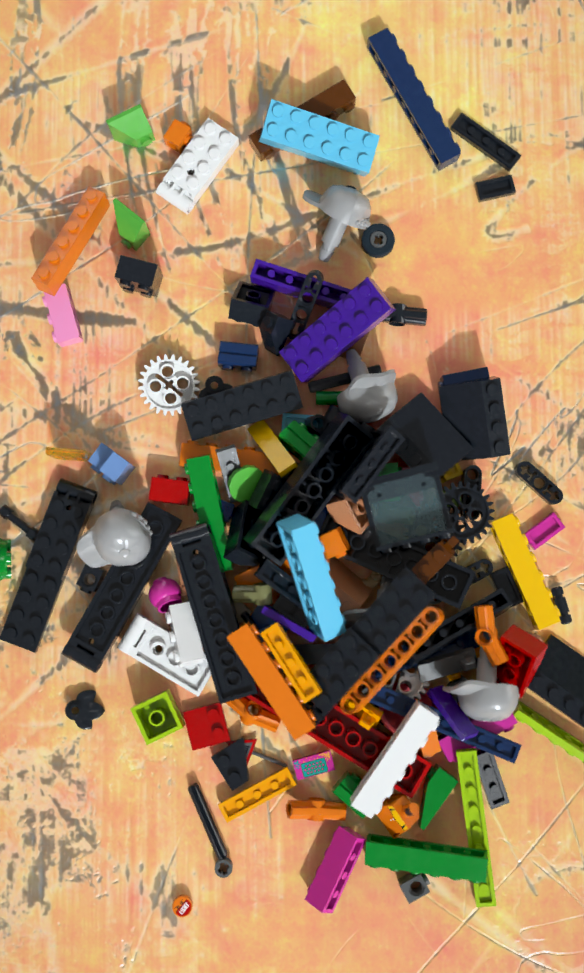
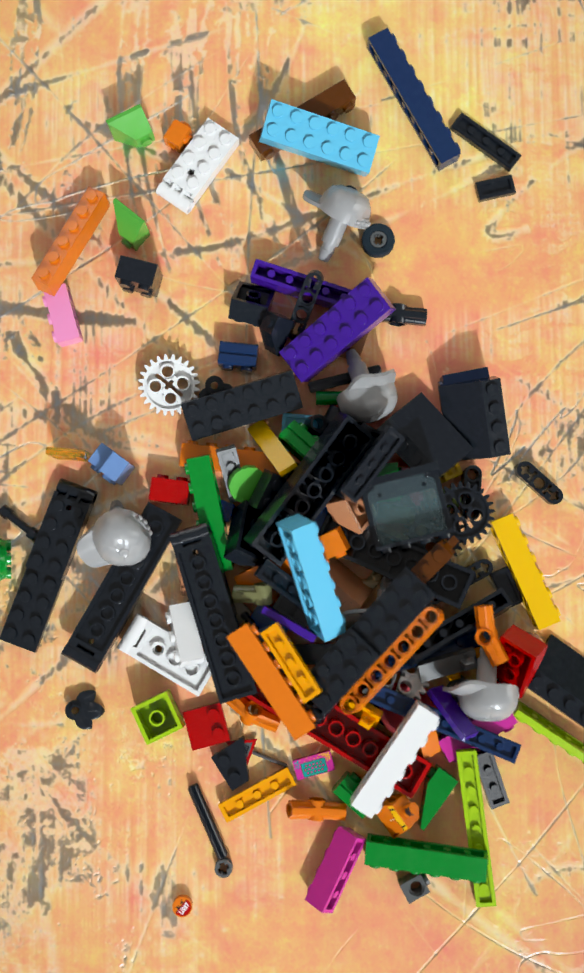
black brick [76,563,107,594] -> none
dark pink piece [148,577,182,613] -> none
dark pink tile [524,512,565,550] -> none
black axle [551,586,572,624] -> none

